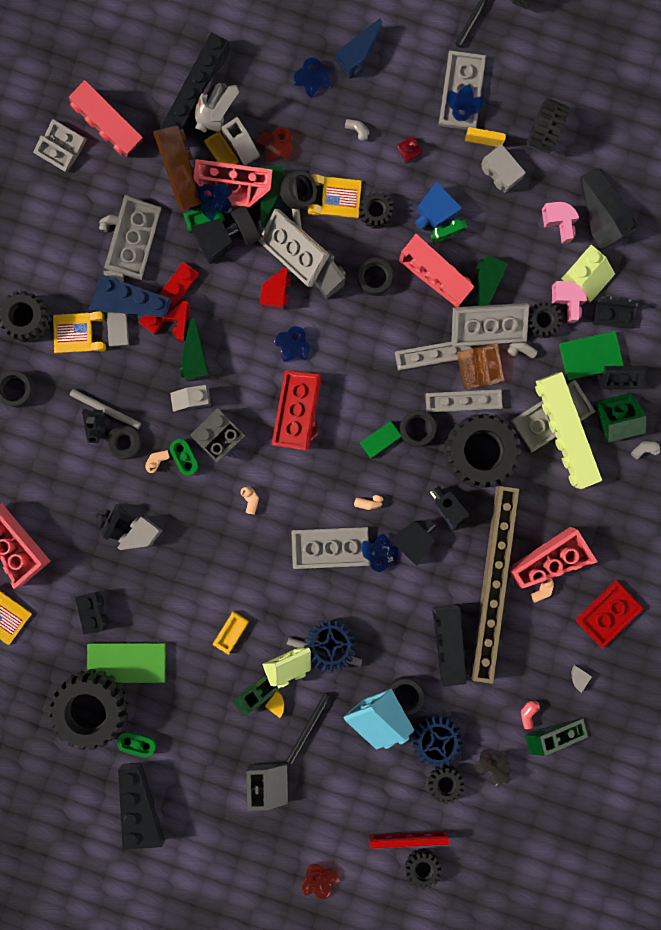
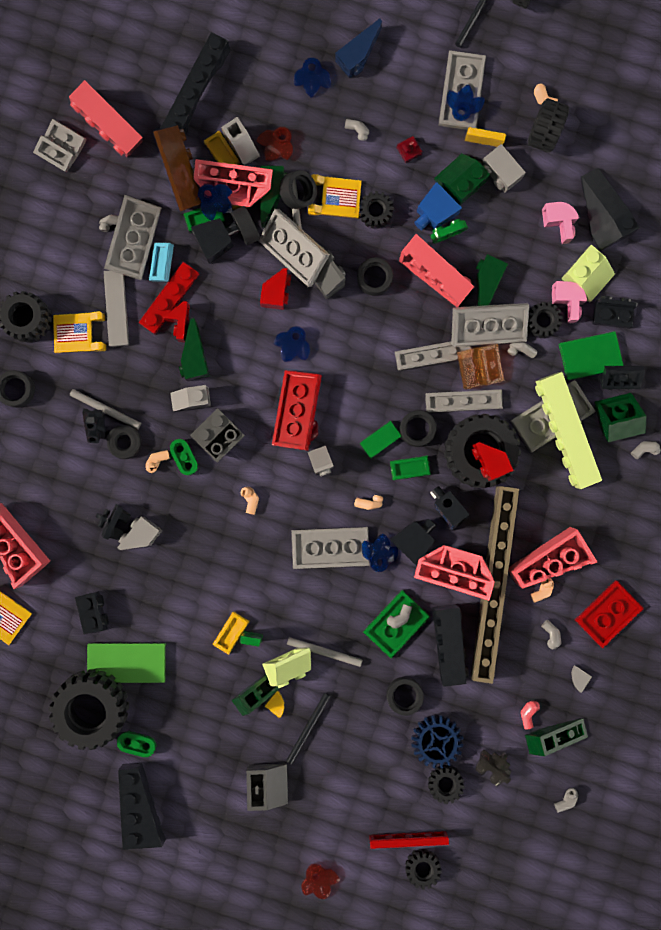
dark blue wing [88,274,172,318] -> none
light grey piece [195,83,239,133] -> none
dark blue gear [304,620,356,673] -> none
medium azure slope [343,689,414,749] -> none
none -> medium azure tile [149,243,174,282]
none -> green tile [240,631,263,647]
none -> light grey slope [308,446,334,477]
none -> green tile [363,590,430,658]
none -> light grey arm [387,604,412,628]
none -> green tile [390,456,431,480]
none -> coral wedge [414,545,495,601]
none -> dark green slope [434,153,490,205]
none -> red slope [472,442,514,481]
none -> light nougat arm [534,84,558,105]
none -> light grey arm [541,619,561,649]
none -> light grey arm [554,788,578,813]

